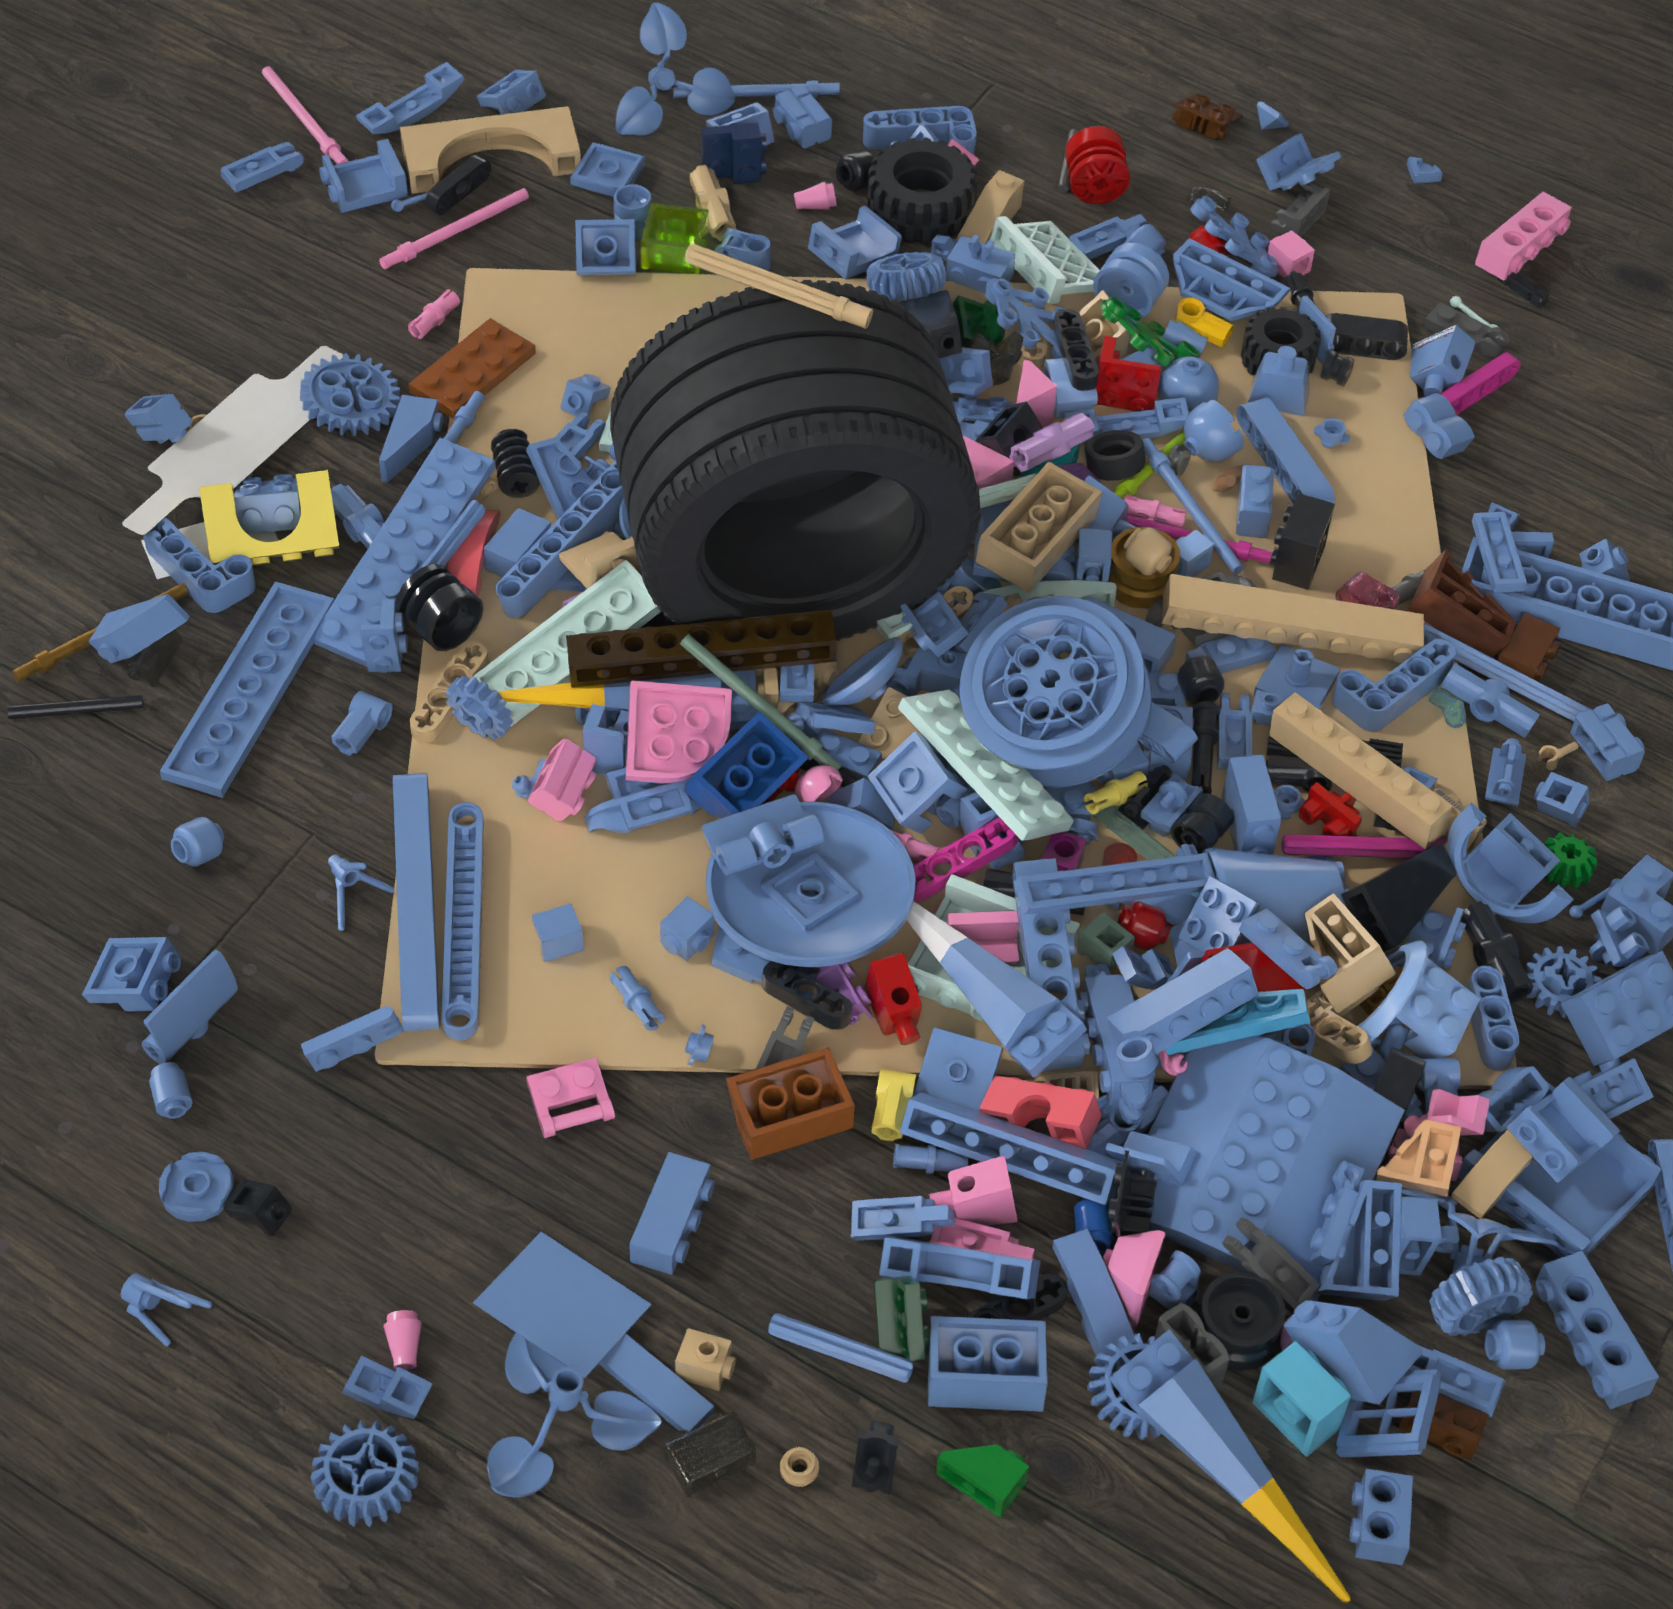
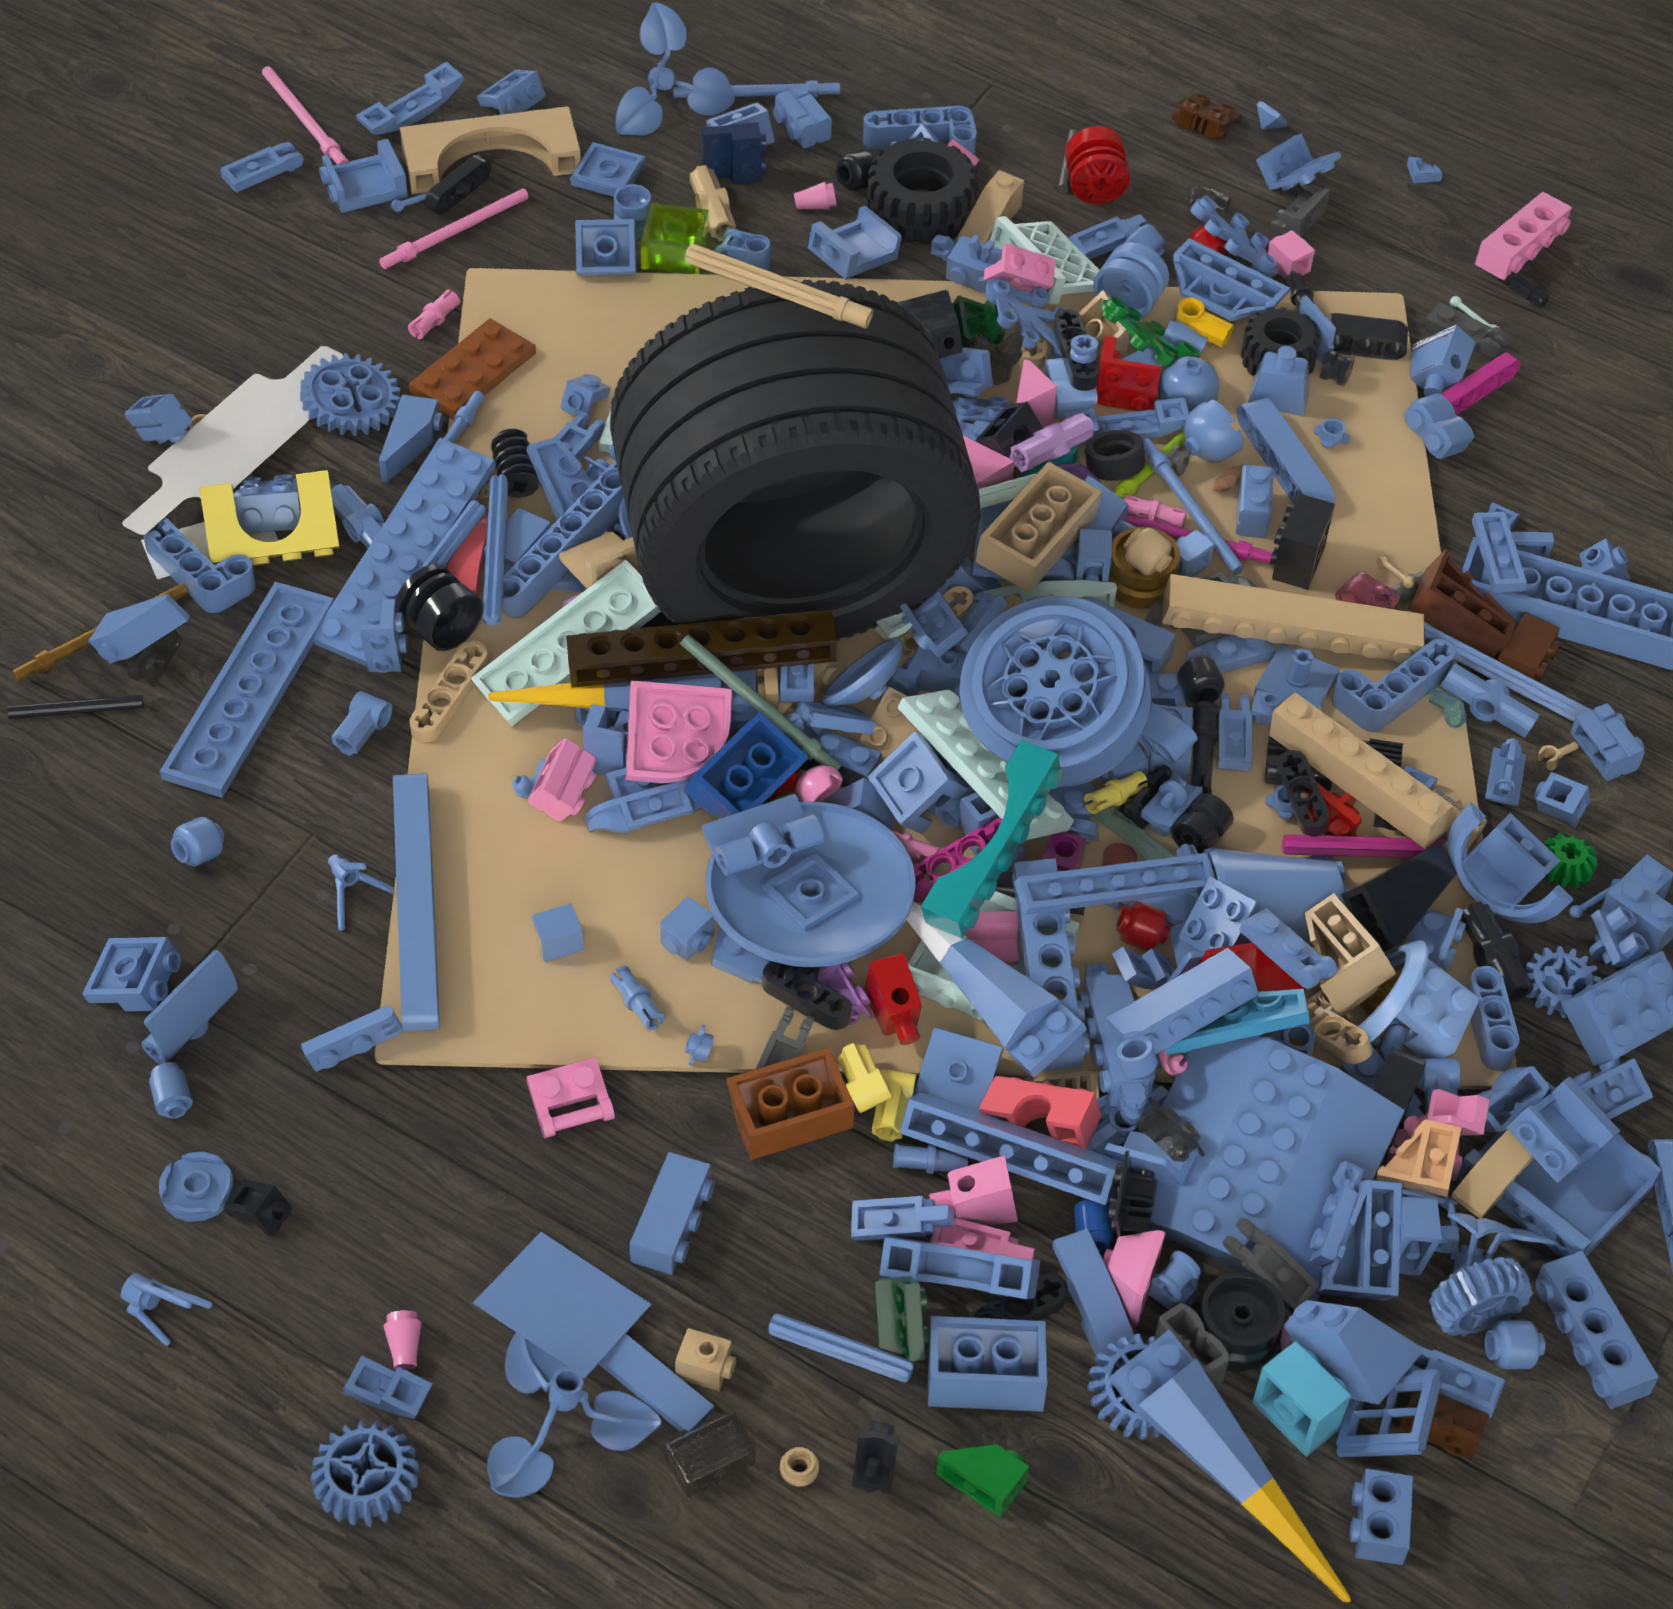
medium blue gear [441,802,484,1041] -> none
medium blue gear [445,675,513,740] -> none
medium blue gear [866,251,947,302] -> none
sand green brick [1077,912,1135,972] -> none
medium blue brick [1221,755,1281,855] -> none
none -> medium blue axle [482,474,508,626]
none -> light yellow piece [838,1043,893,1113]
none -> teal arch [921,739,1063,939]
none -> bright pink bracket [984,243,1056,292]
none -> medium blue bush [1070,335,1098,363]
none -> clear smoke hinge [1138,1097,1205,1162]
none -> black beam [1277,750,1330,837]
none -> tan hinge [1377,555,1415,588]

